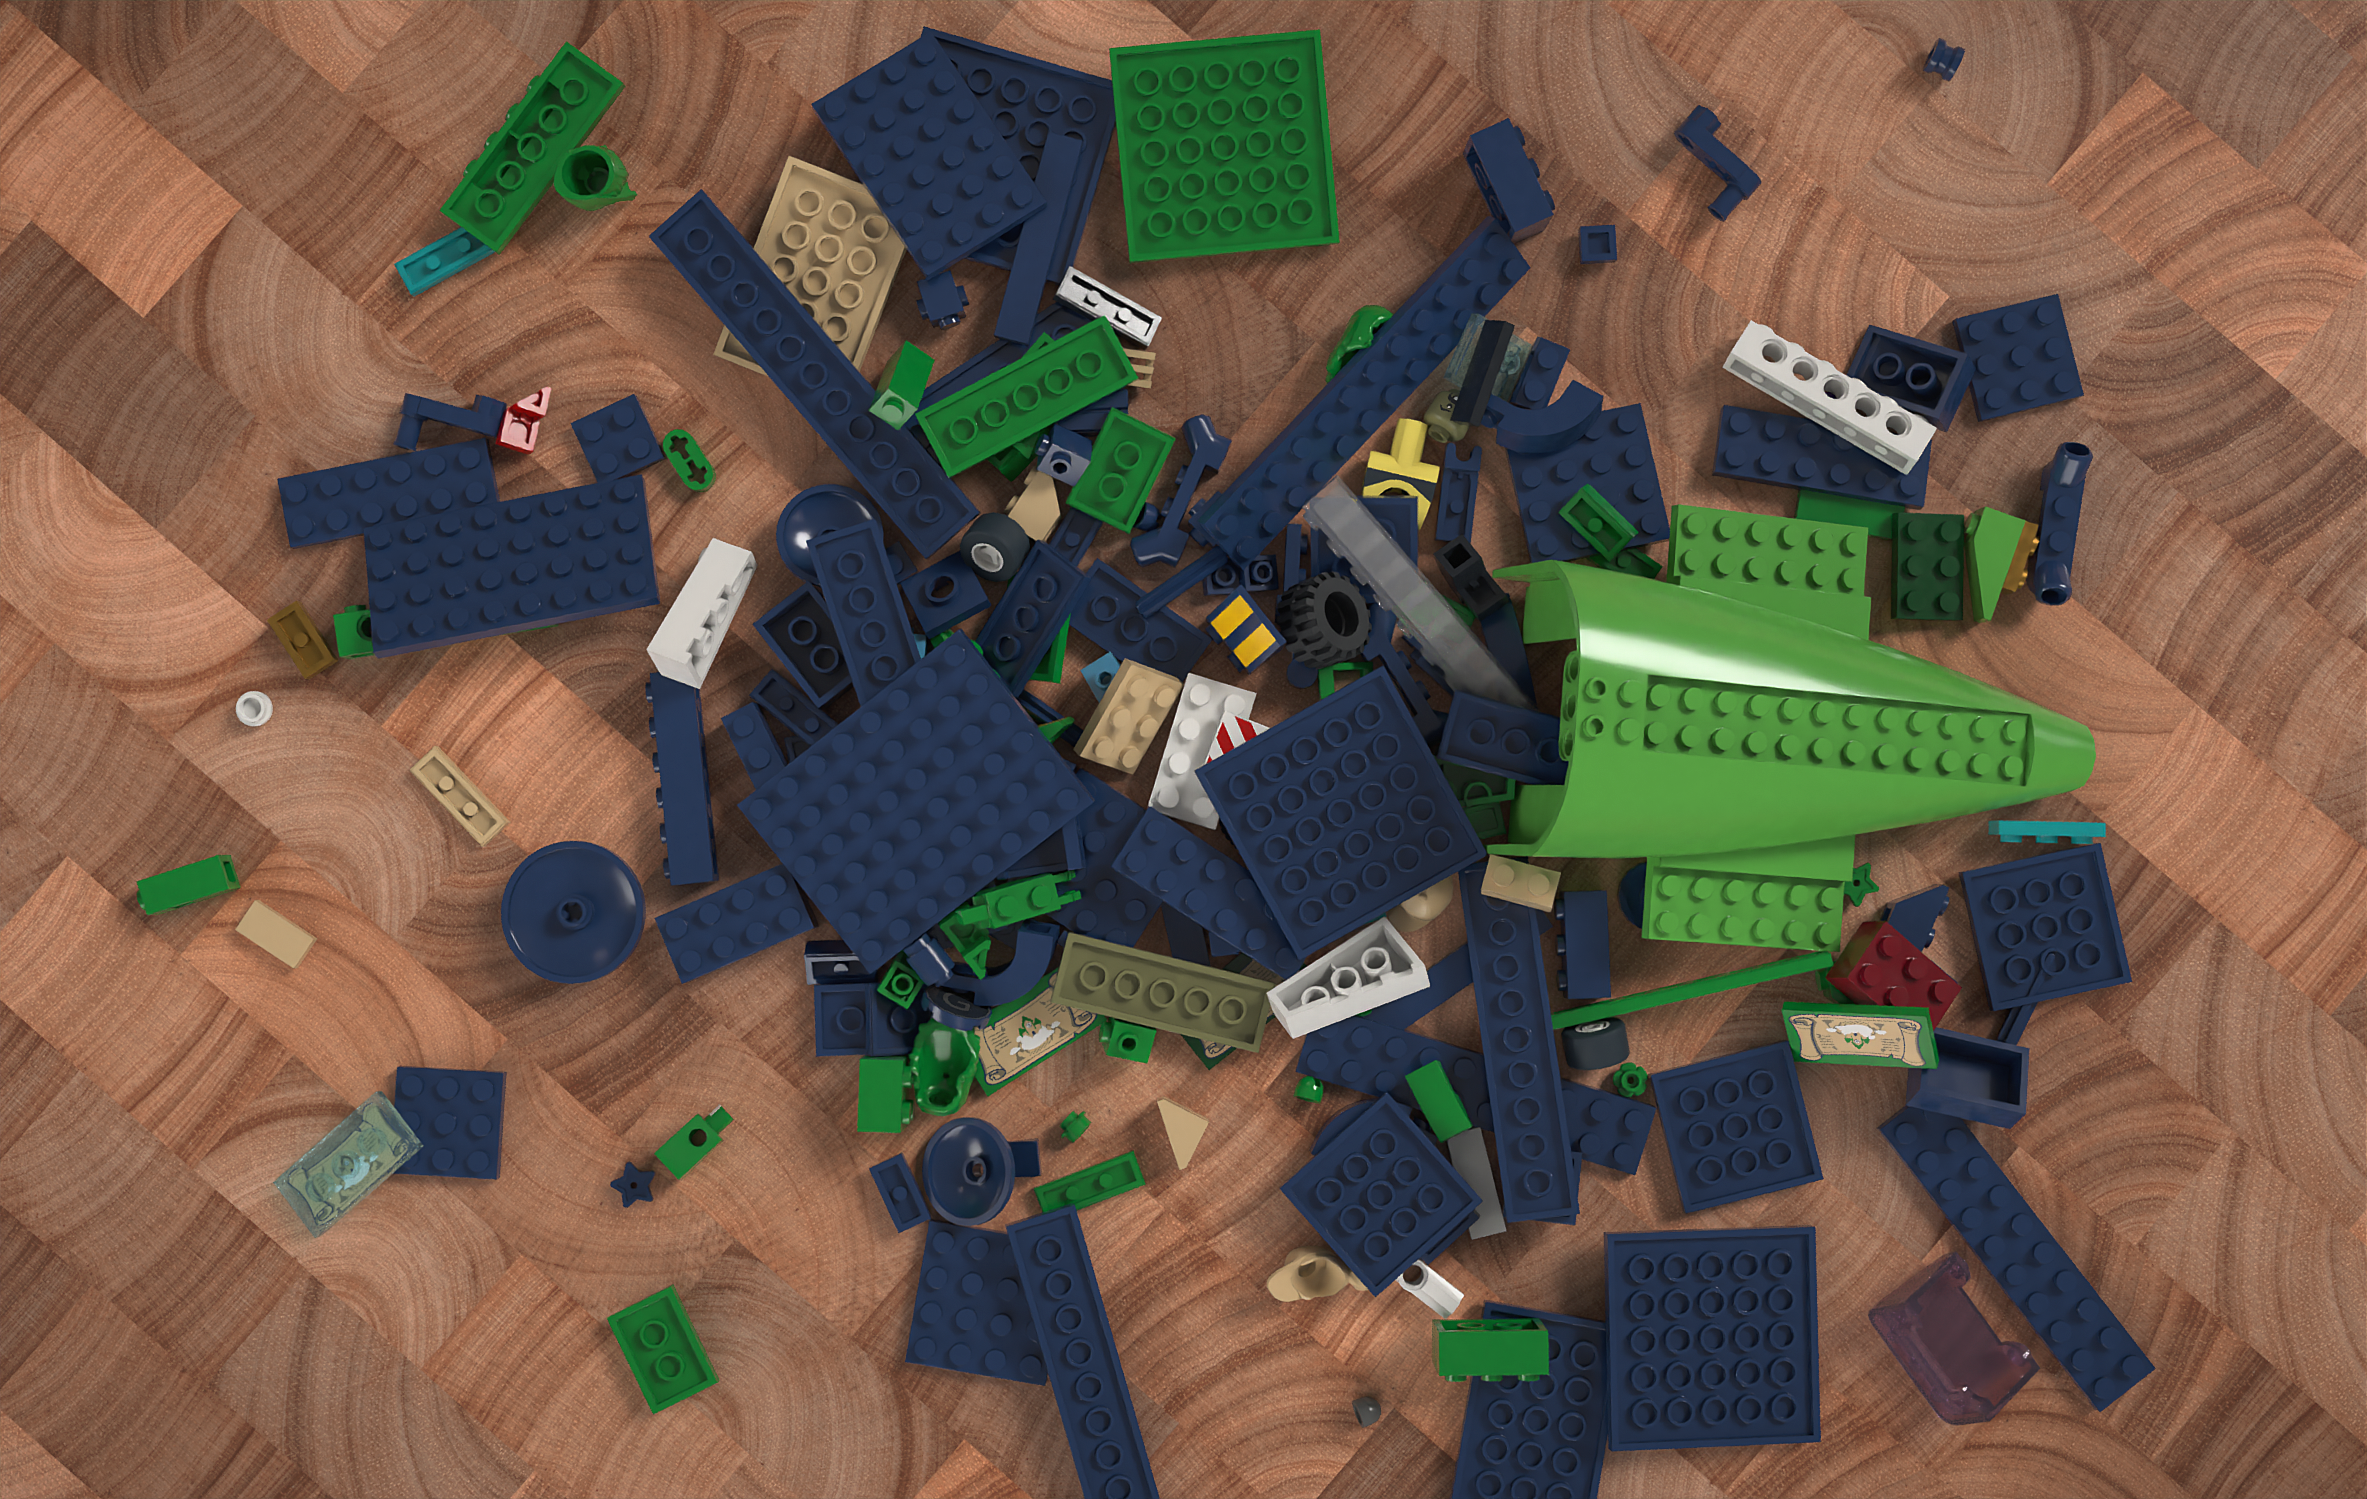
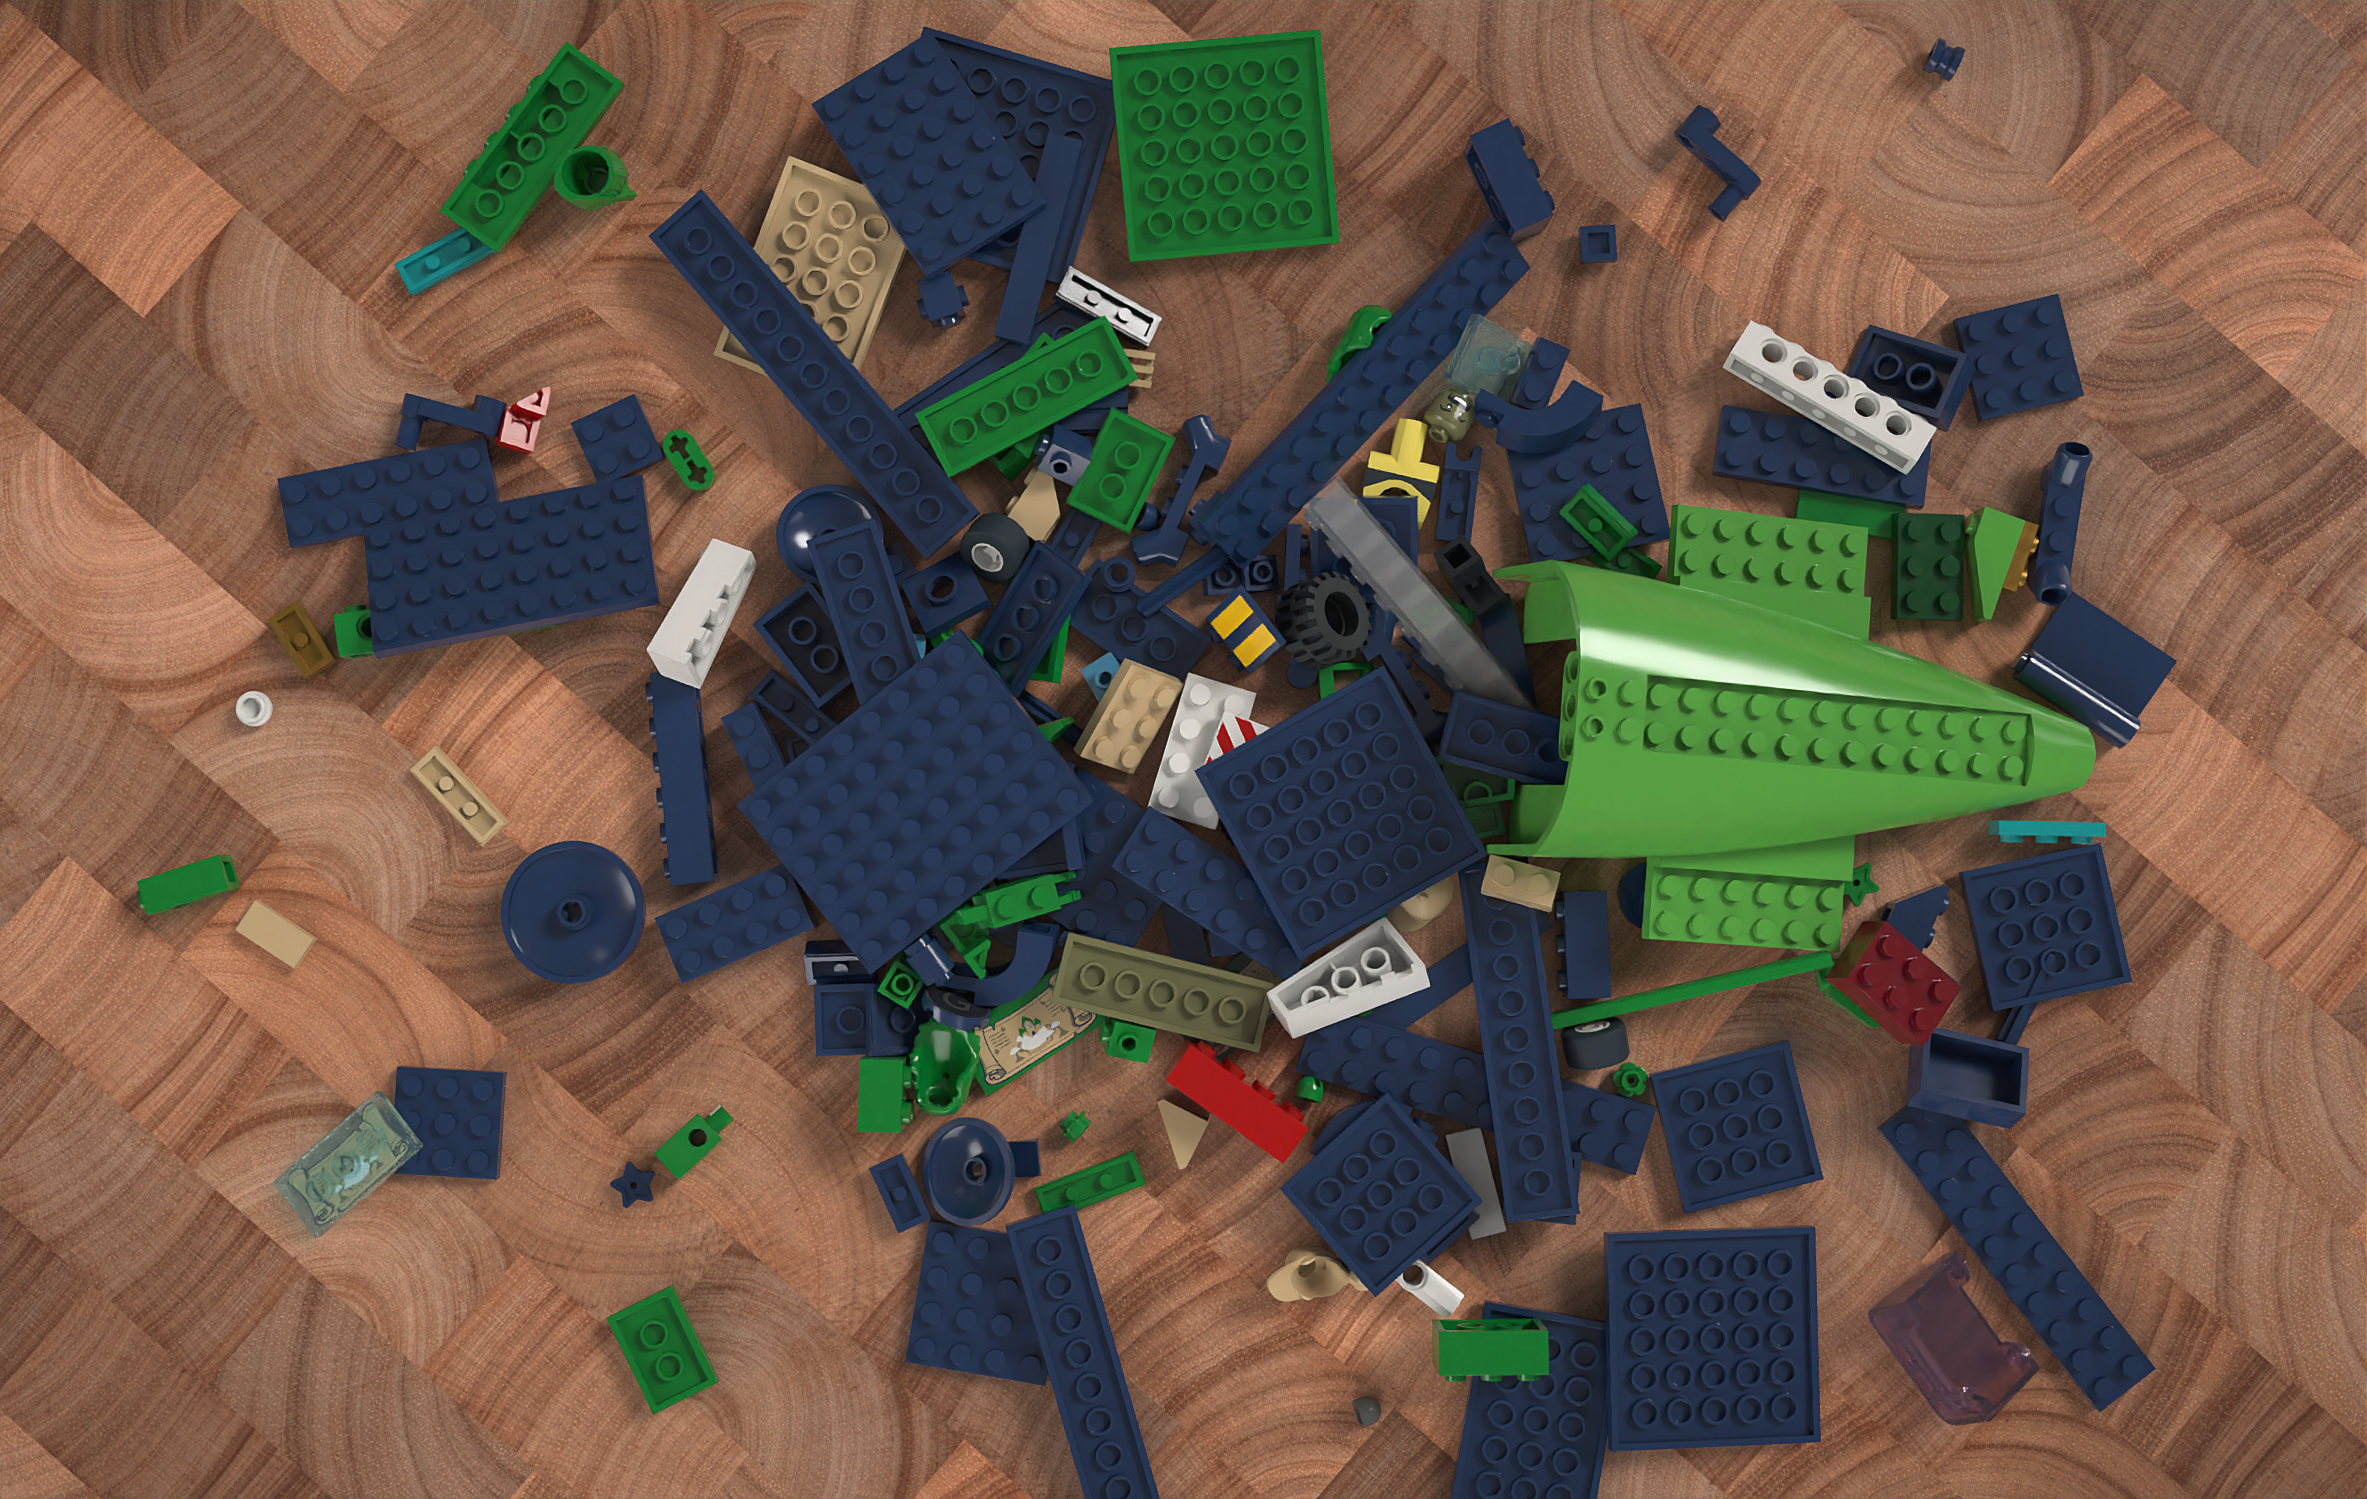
green brick [869,340,935,430] -> none
green slope [1405,1060,1473,1143] -> none
black tile [1450,320,1515,427] -> none
tile [1781,1002,1939,1069] -> none
none -> dark blue plate [1100,557,1136,592]
none -> red brick [1163,1038,1308,1164]
none -> dark blue door [2011,591,2177,749]

